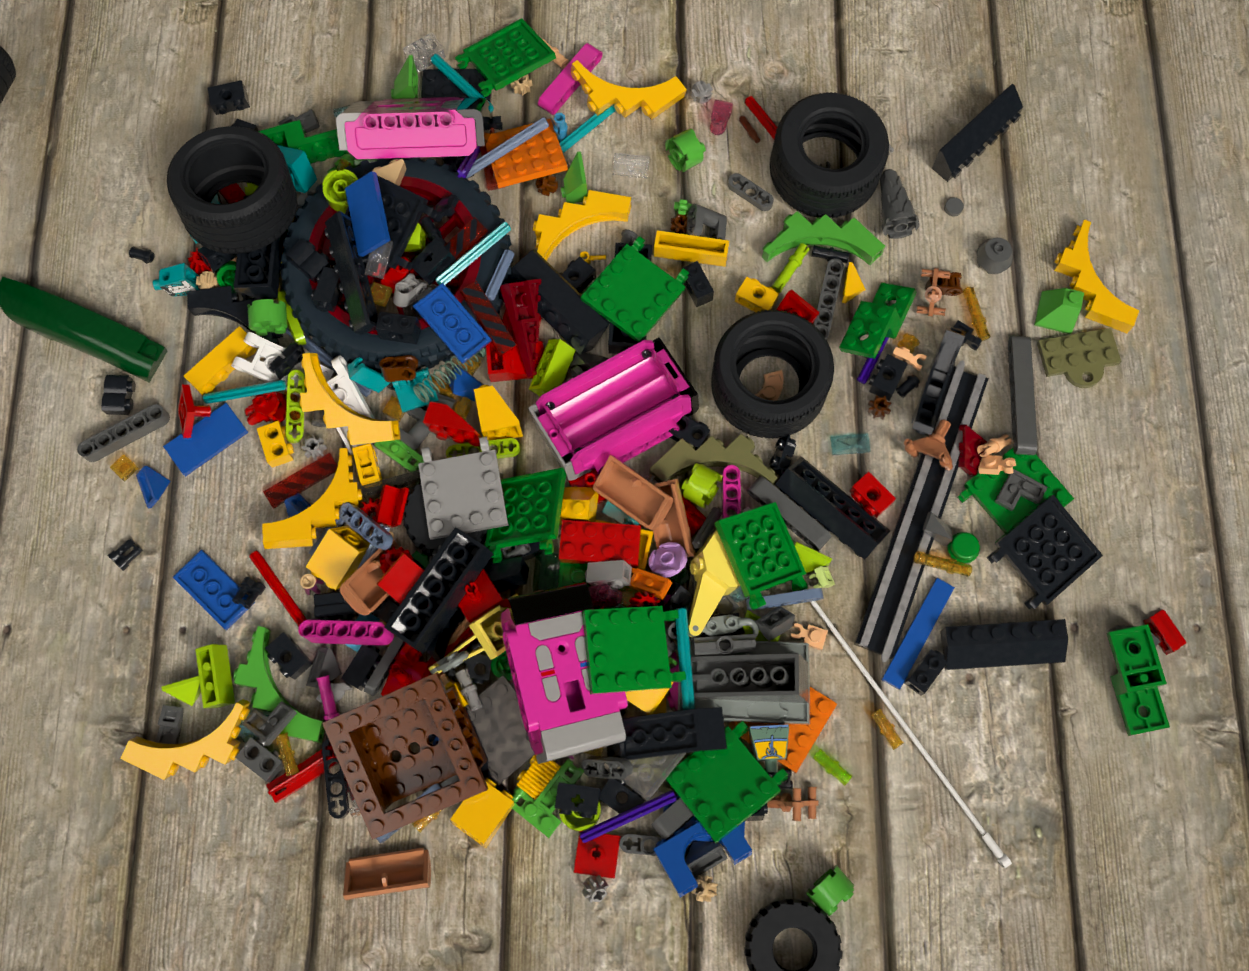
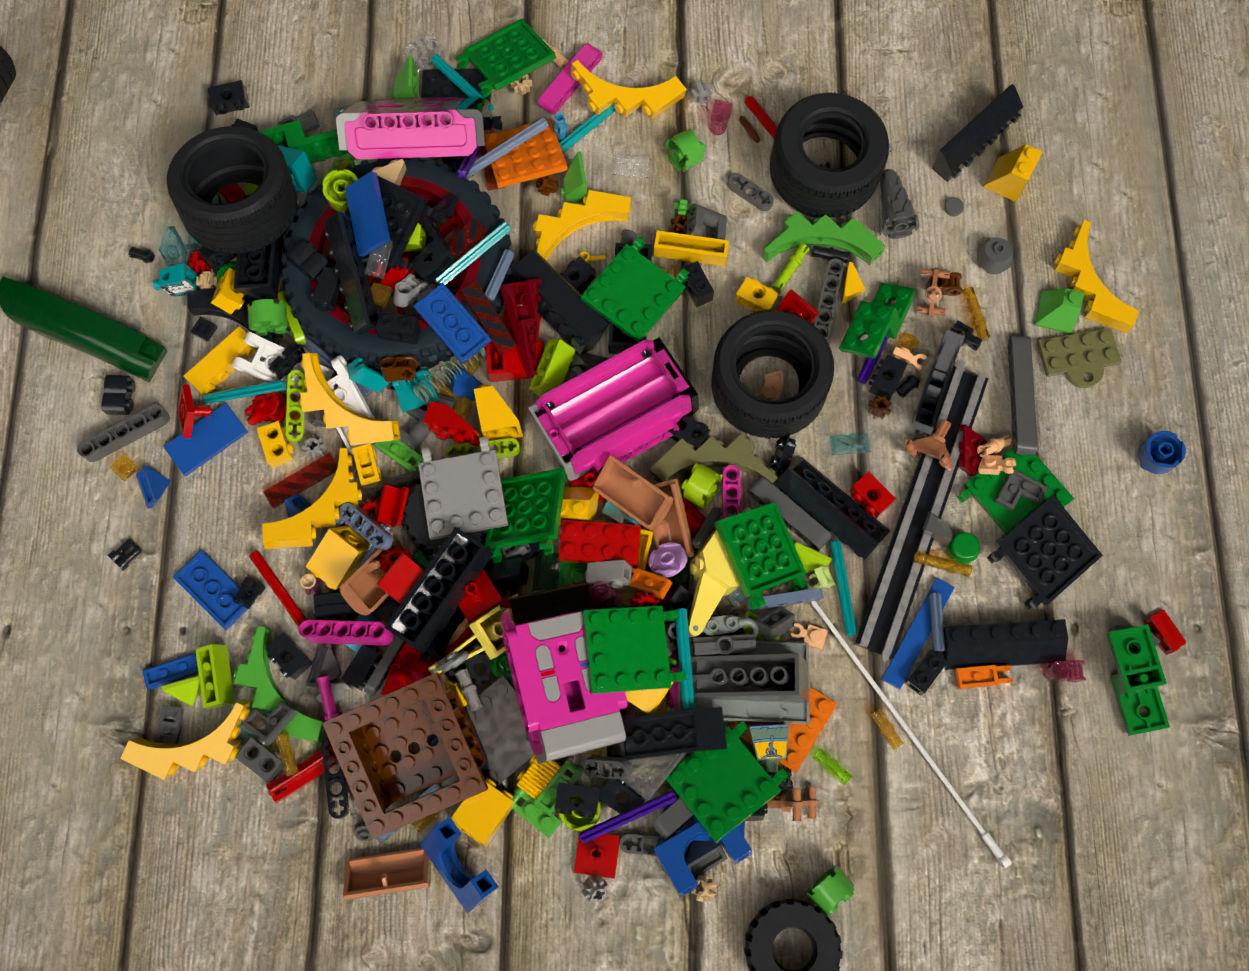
clear yellow plate [382,396,406,422] -> none
none -> blue tile [142,653,199,690]
none -> clear light blue tile [159,226,196,267]
none -> black plate [190,317,218,342]
none -> yellow brick [211,268,246,314]
none -> dark grey plate [354,824,372,841]
none -> blue arch [420,817,499,914]
none -> teal axle [830,540,857,636]
none -> sand blue axle [929,593,945,652]
none -> orange hinge [954,665,1013,690]
none -> yellow slope [984,144,1043,202]
none -> clear pink piece [1044,660,1086,682]
none -> blue brick [1138,431,1186,474]

